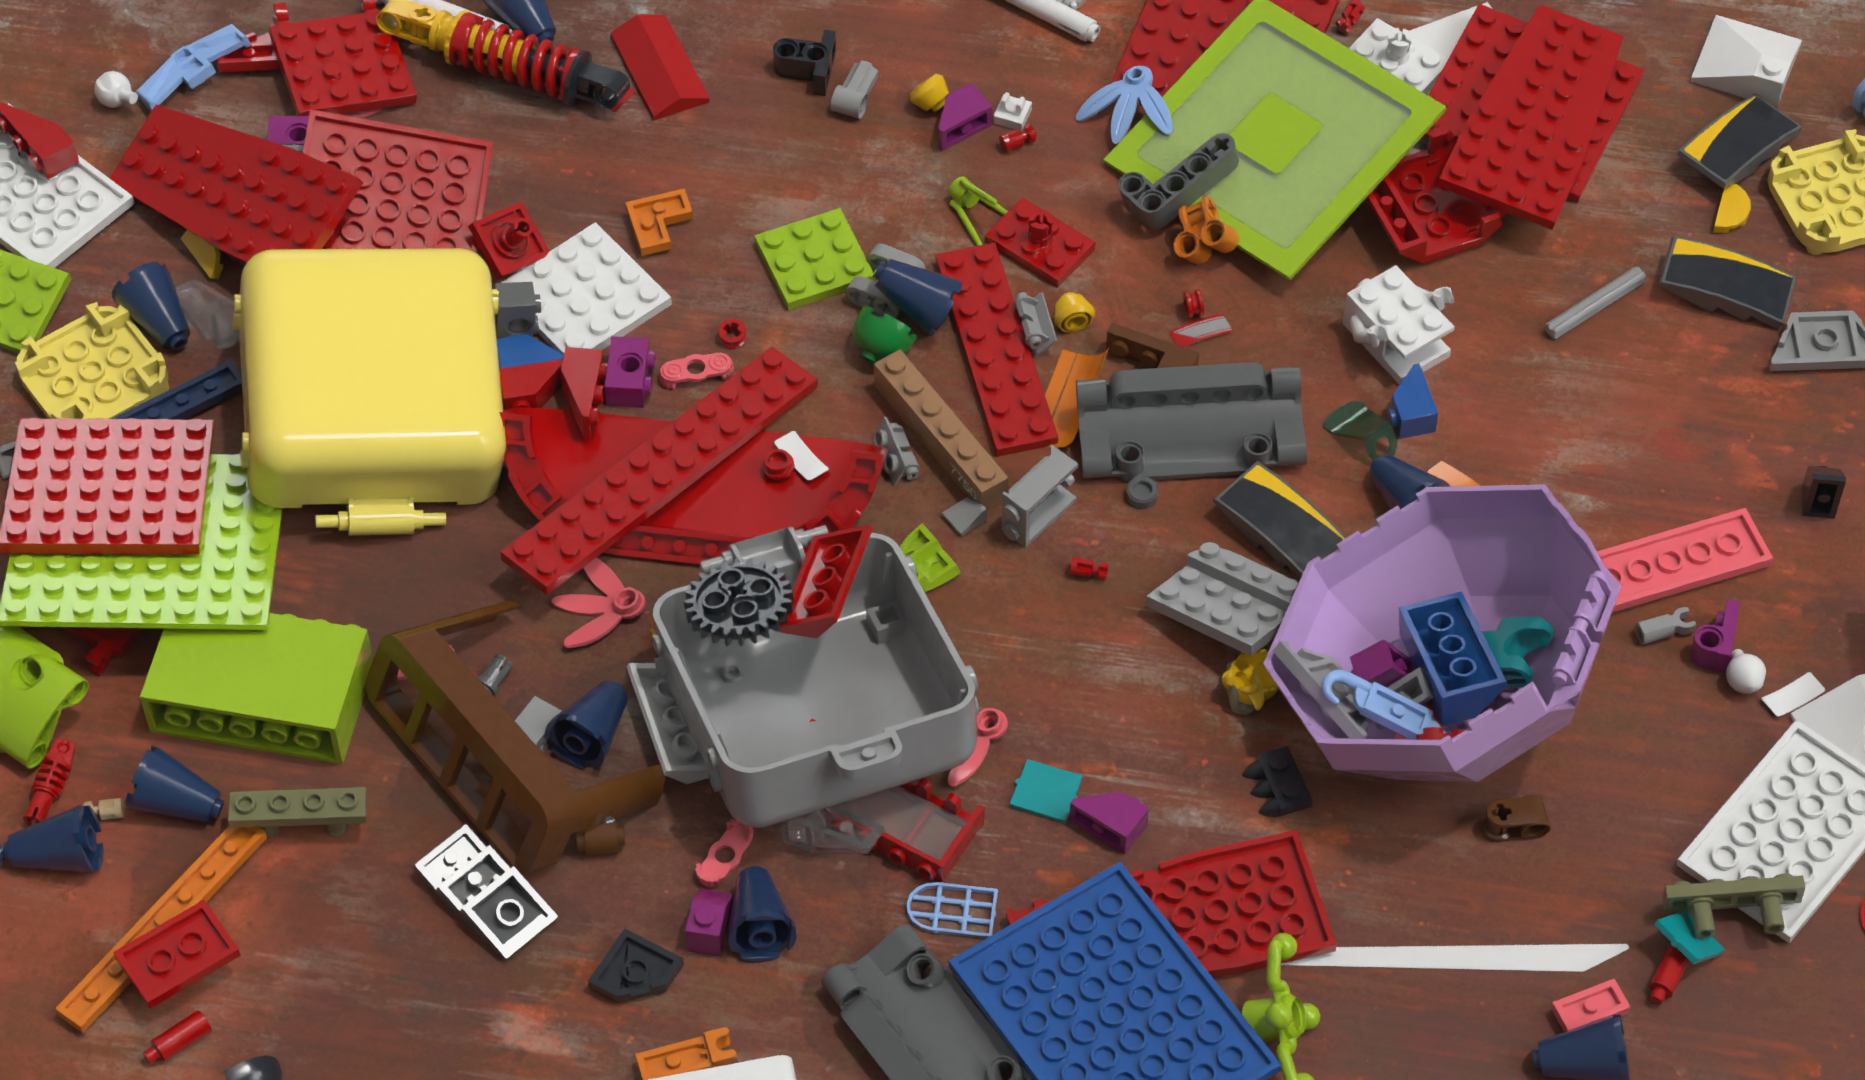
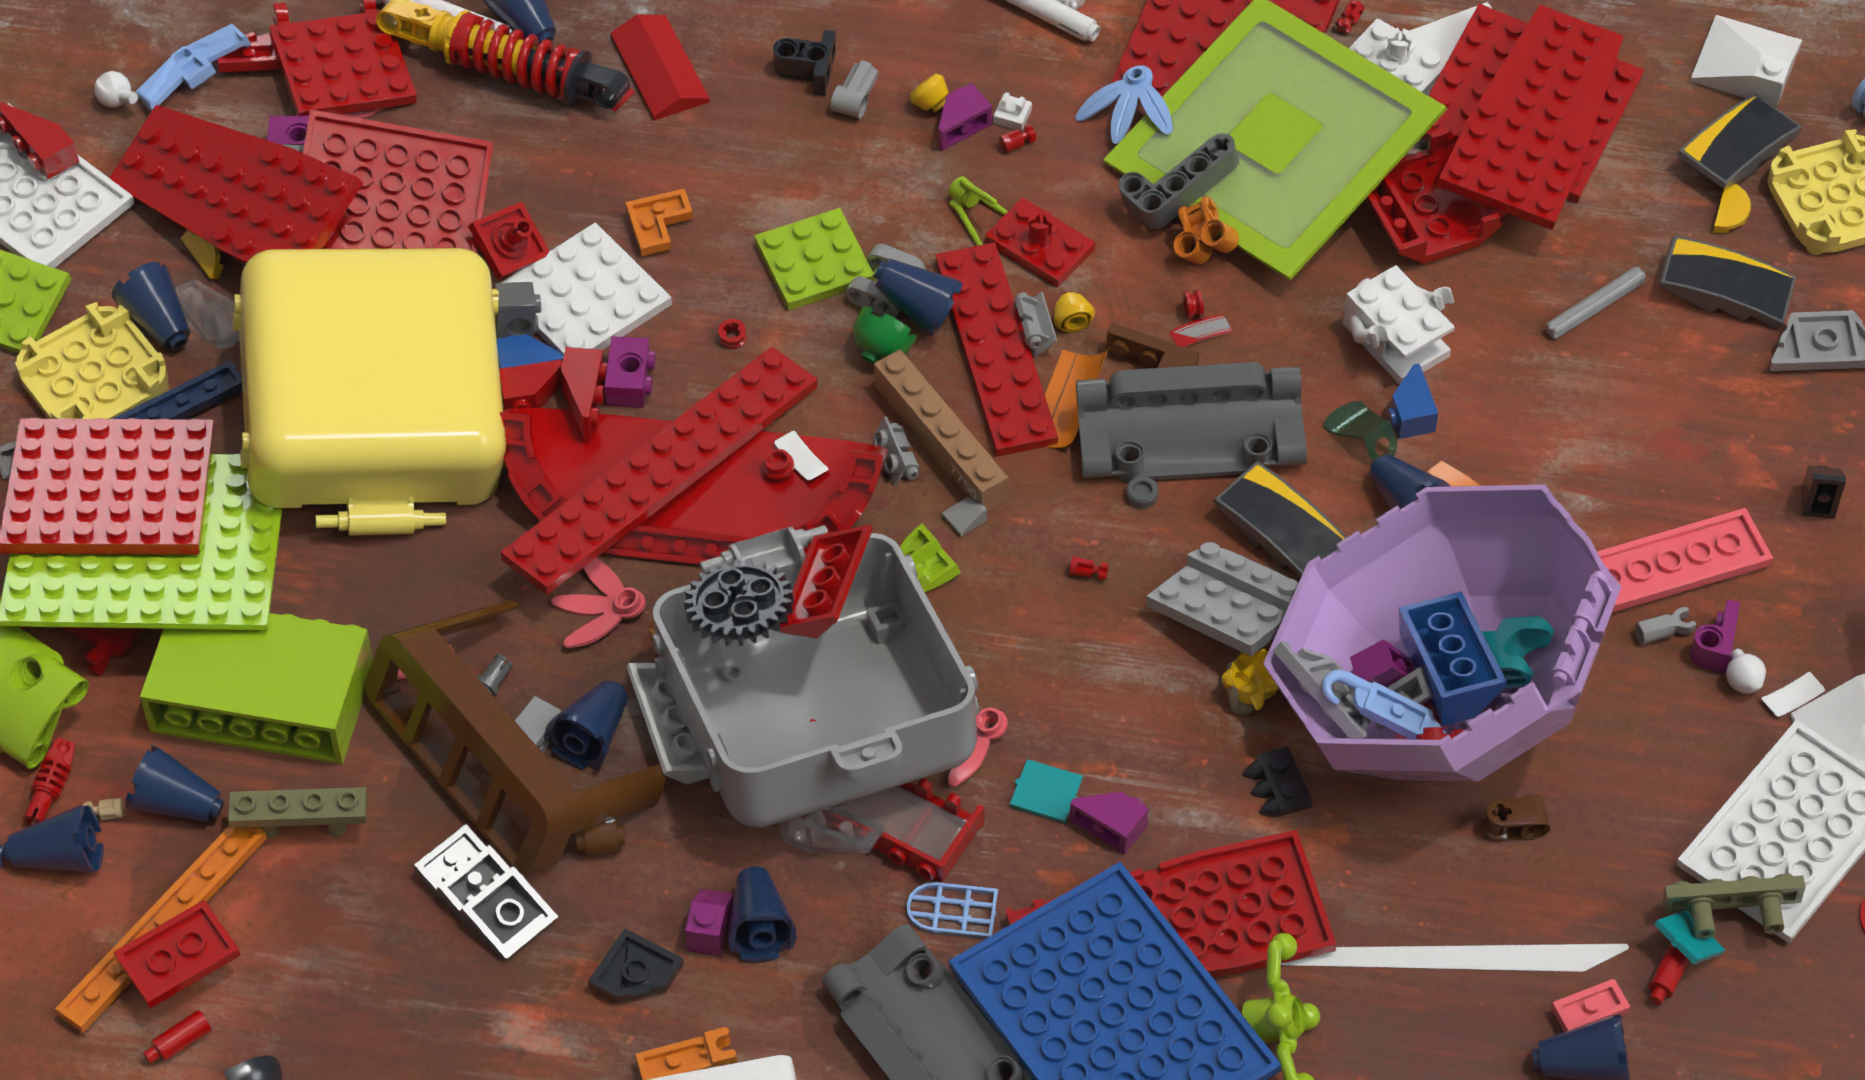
coral piece [659,353,734,390] -> none
coral piece [695,819,754,887] -> none
light grey window [1001,444,1078,548] -> none

